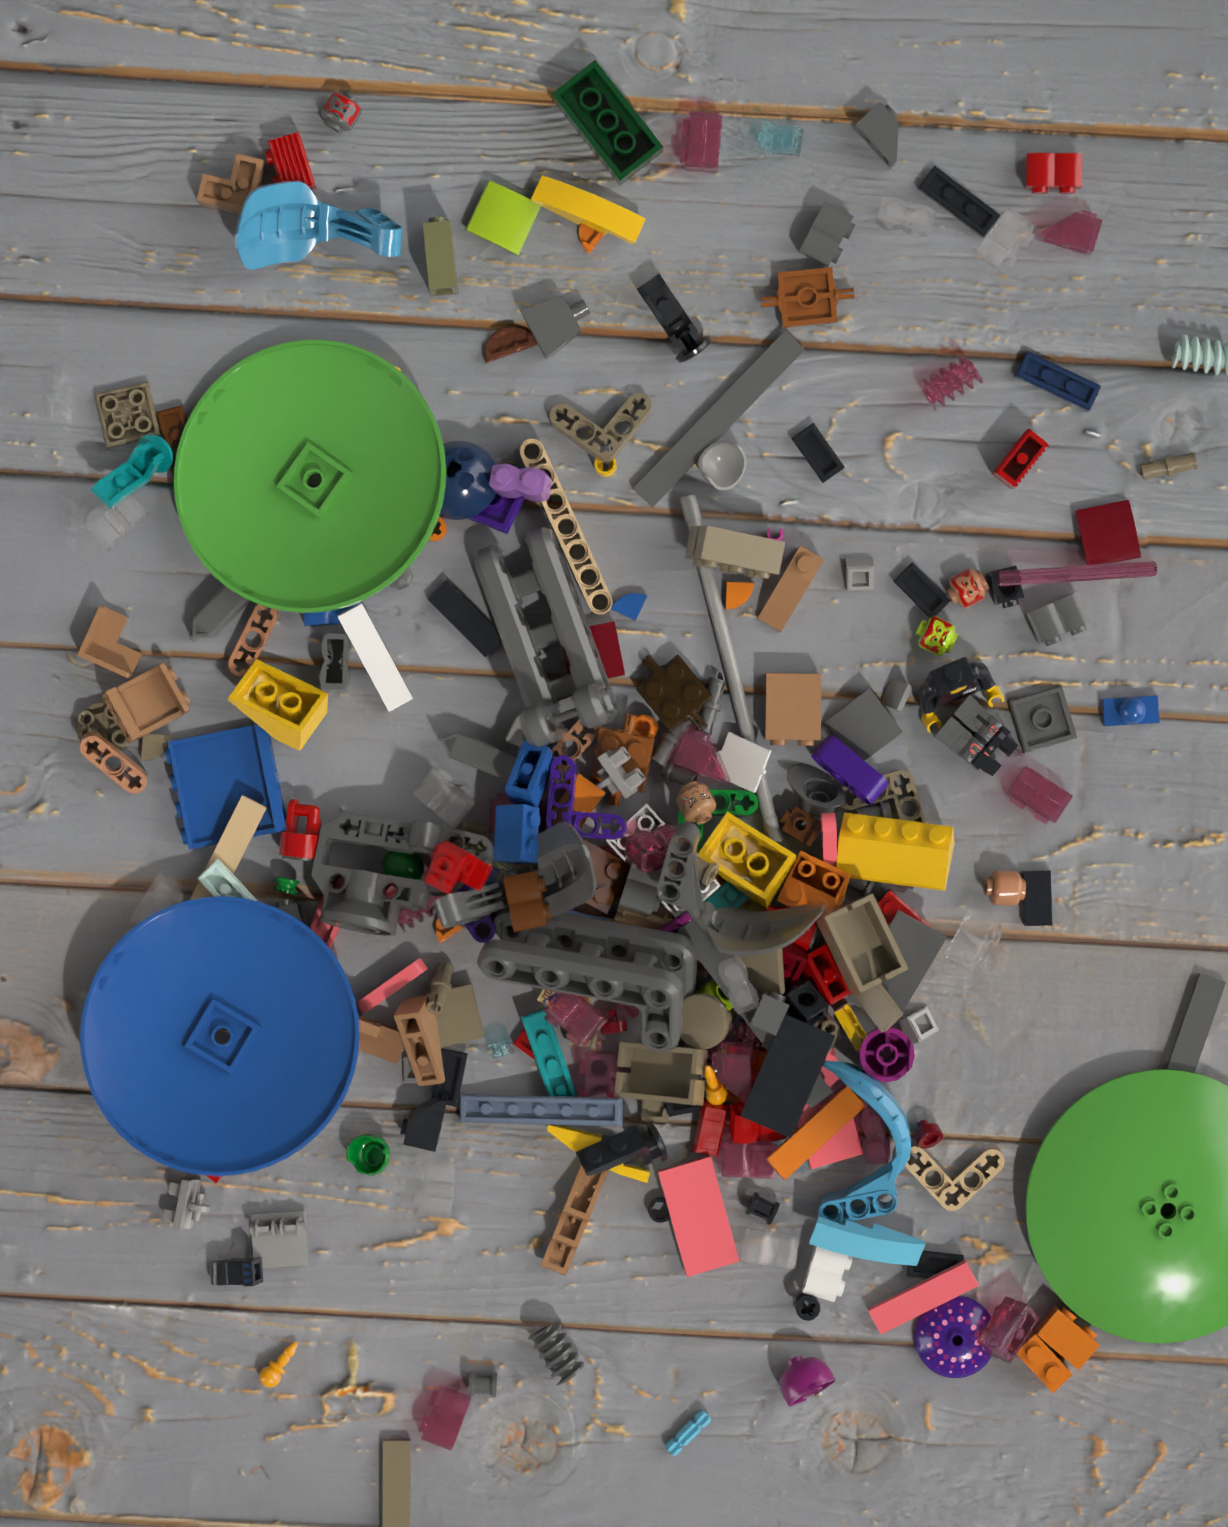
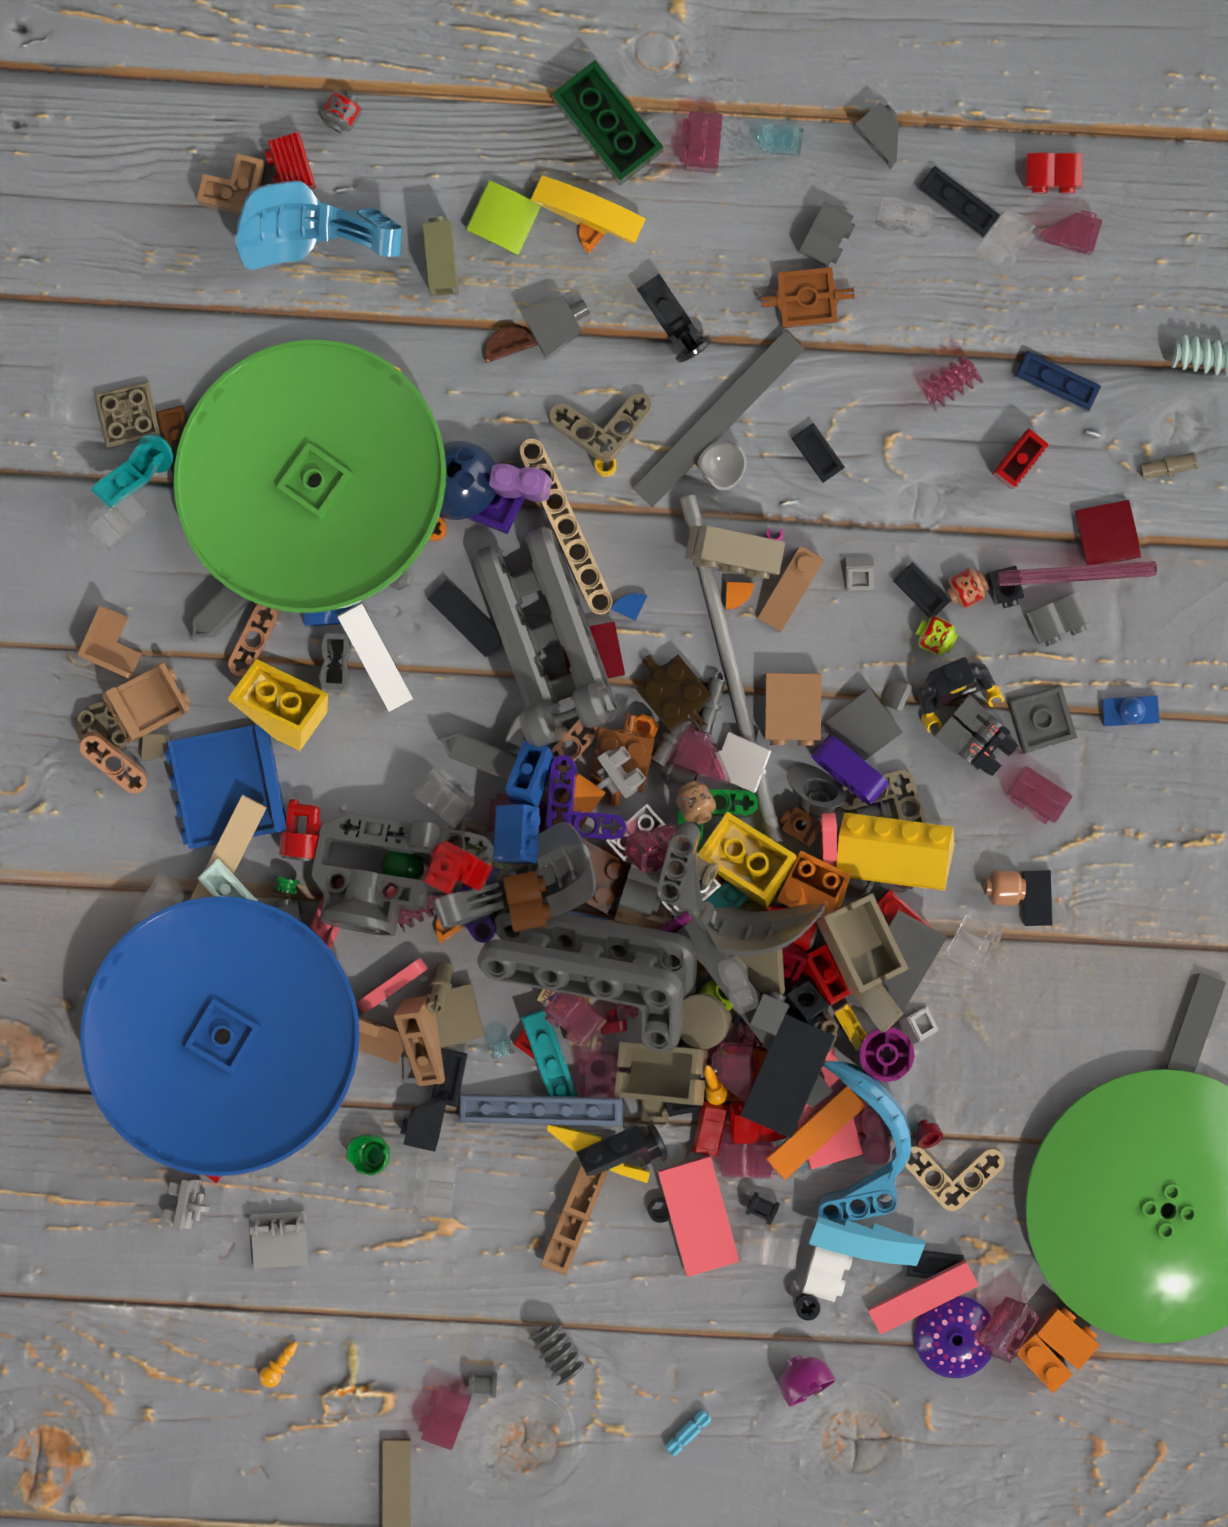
black leg [210,1257,263,1286] -> none

